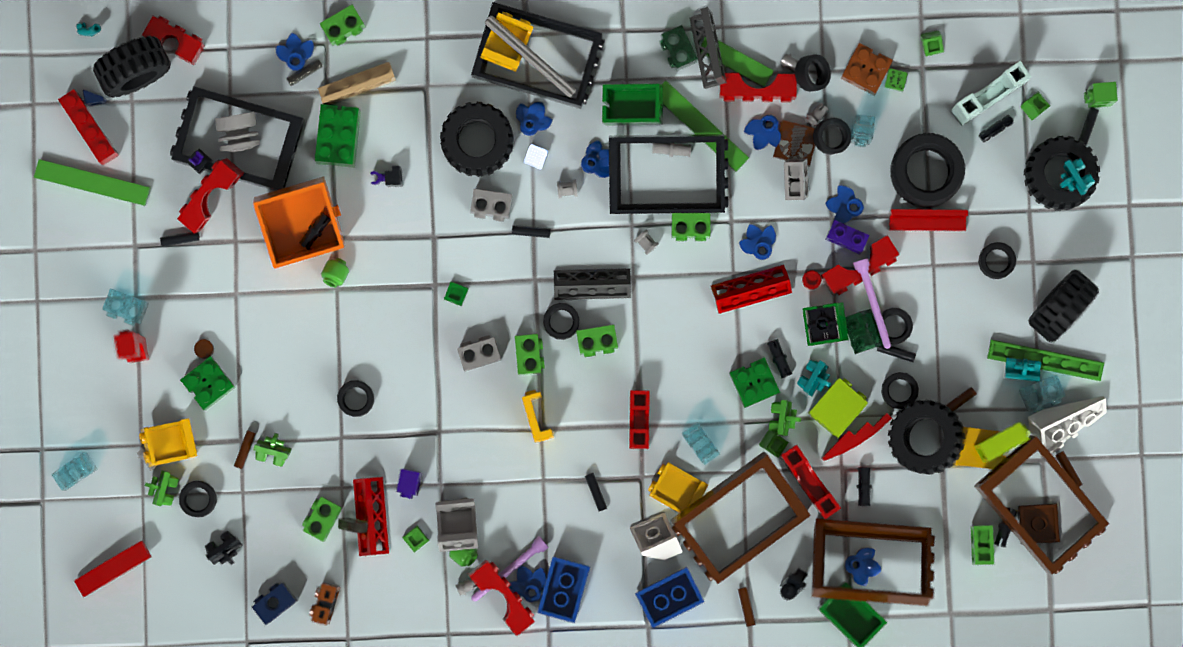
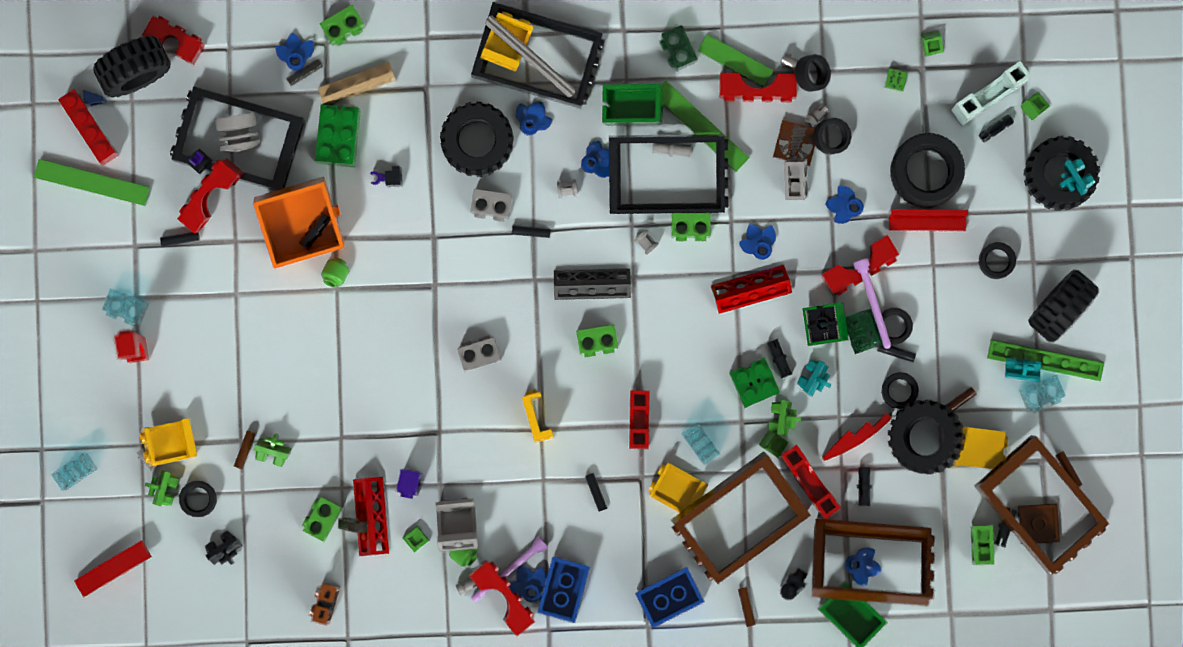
teal arm [76,22,101,37] -> none
green piece [180,356,236,411] -> none
reddish brown tile [194,339,214,359] -> none
dark blue brick [252,582,298,625] -> none
black tyre [337,380,374,417] -> none
green tile [444,282,469,307] -> none
bright green brick [515,334,545,375] -> none
slope [524,144,549,170] -> none
black tyre [543,303,580,340] -> none
white slope [630,512,682,560] -> none
dark grey fence [690,7,727,89] -> none
blue plate [744,115,781,150] -> none
red tile [802,270,822,290] -> none
lime brick [808,378,868,438] -> none
dark purple brick [825,220,870,255] -> none
dark orange piece [841,43,893,96] -> none
clear light blue brick [851,115,875,147] -> none
lime brick [974,422,1030,463] -> none
white wedge [1028,396,1107,457] -> none
black piece [1079,107,1099,146] -> none
bright green brick [1084,82,1118,108] -> none

